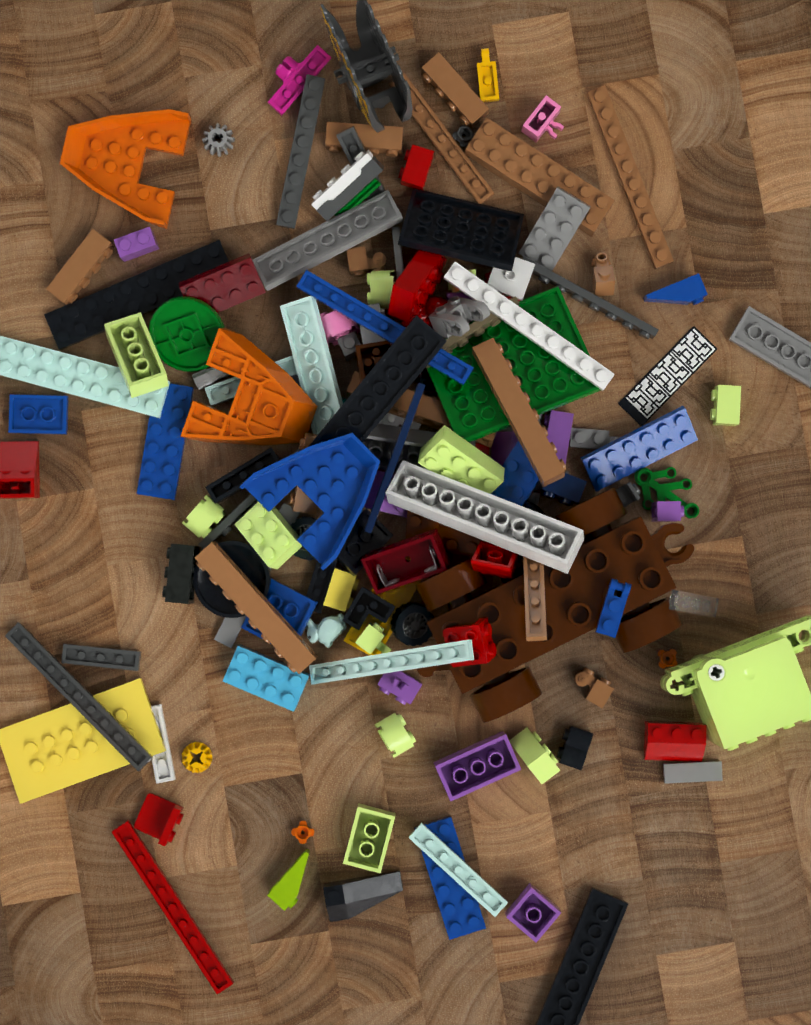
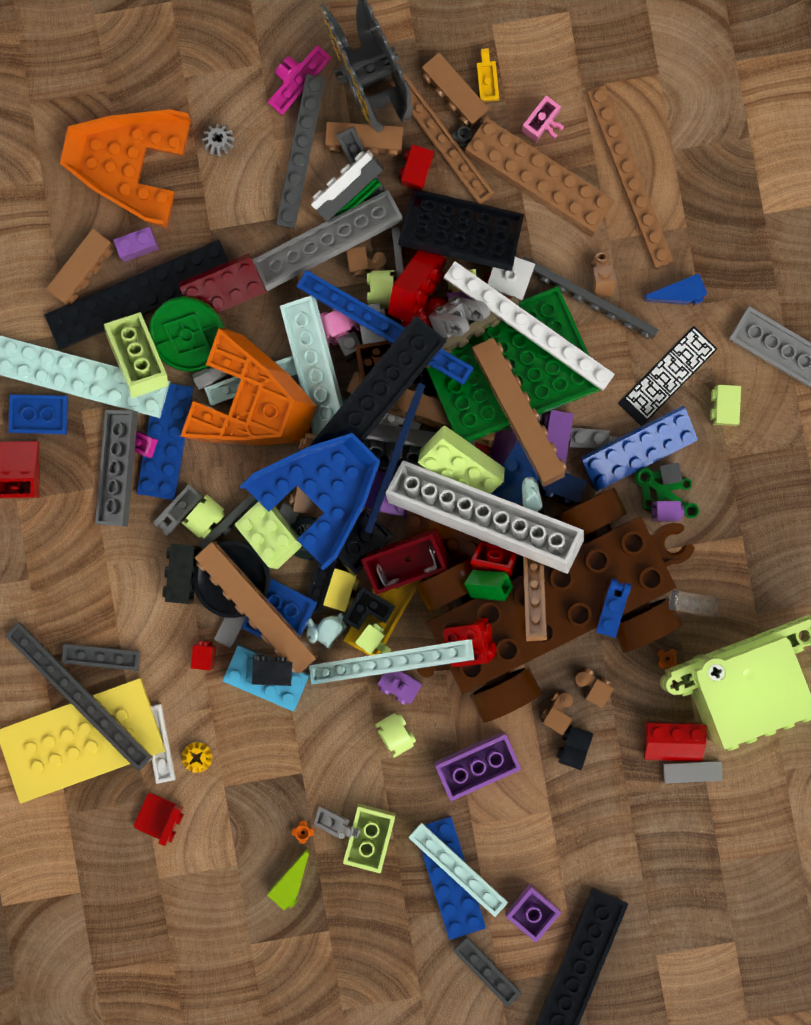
red plate [112,820,234,994] -> none
black brick [205,447,280,504] -> none
black wedge [323,871,403,922] -> none
black wheel [390,602,434,646] -> none
yellowish green brick [509,727,560,784] -> none
light grey plate [518,187,591,271] -> none
dark grey bracket [616,482,641,508] -> none
none -> dark grey plate [95,410,138,527]
none -> dark pink plate [135,430,158,458]
none -> light grey plate [153,484,204,537]
none -> red brick [190,640,217,671]
none -> black brick [246,654,292,686]
none -> light grey plate [313,806,360,839]
none -> dark grey plate [453,936,521,1007]
none -> green brick [464,570,513,601]
none -> light aqua animal [522,477,542,512]
none -> medium nougat brick [541,691,573,735]
none -> dark grey tile [659,463,682,485]

